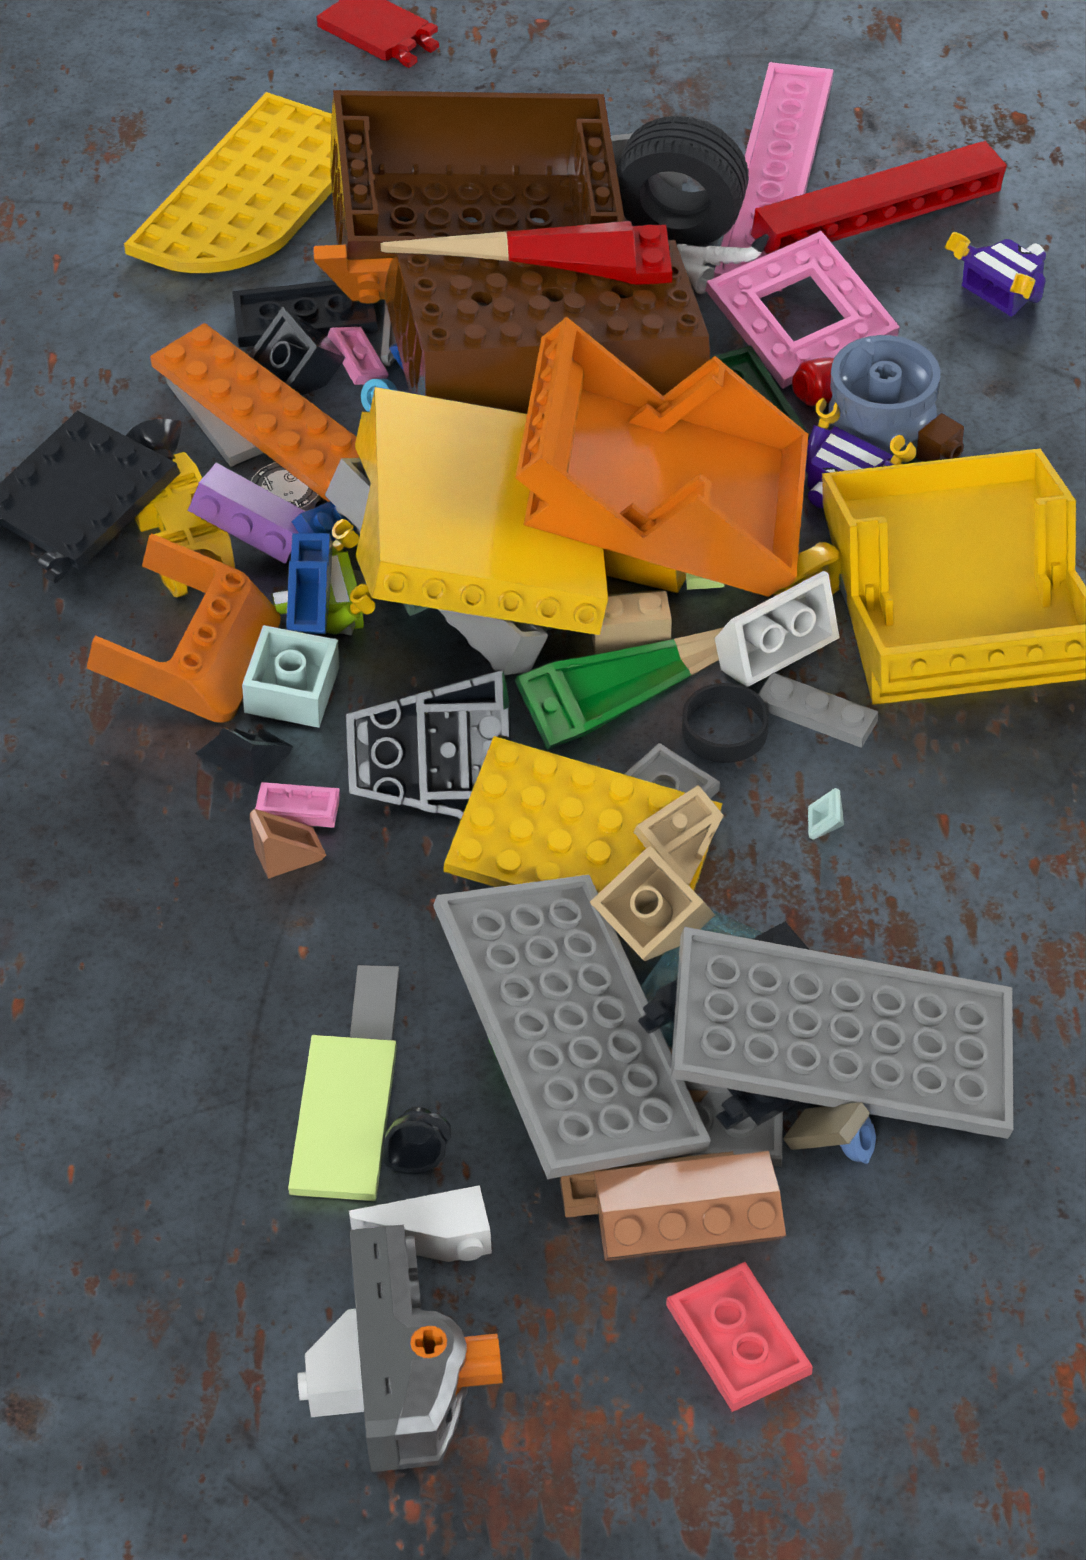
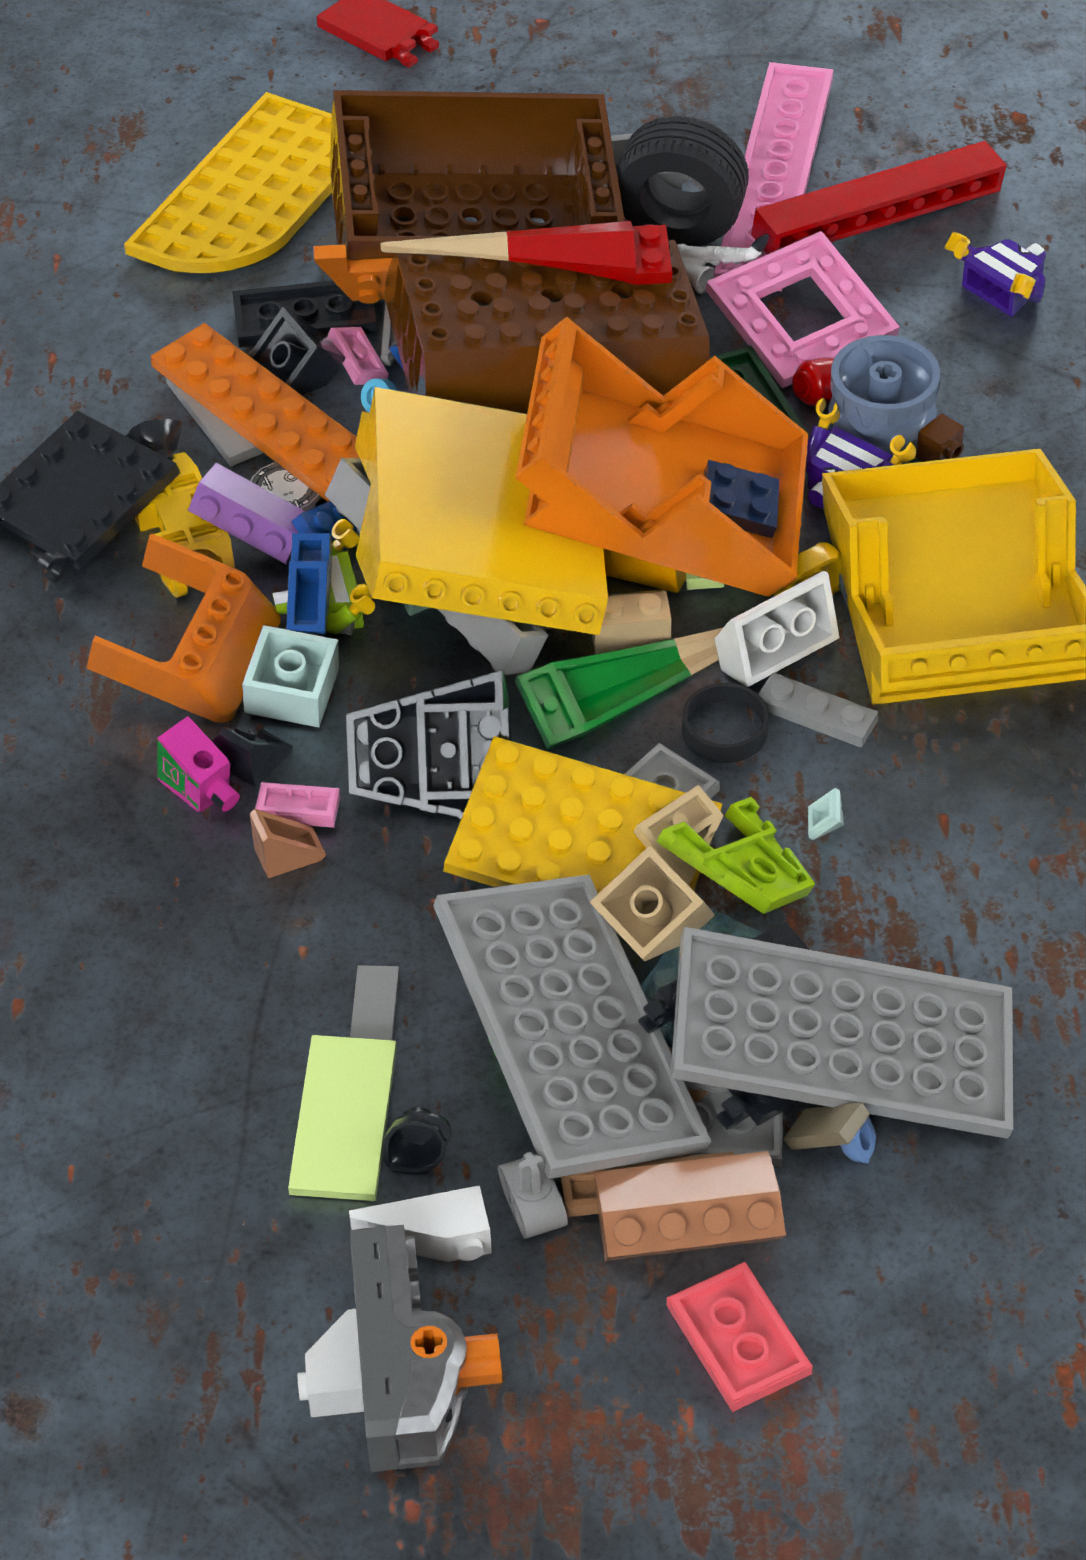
none -> dark pink torso [157,716,240,812]
none -> light grey beam [498,1152,568,1239]
none -> lime wing [656,797,815,914]
none -> dark blue plate [704,460,779,538]

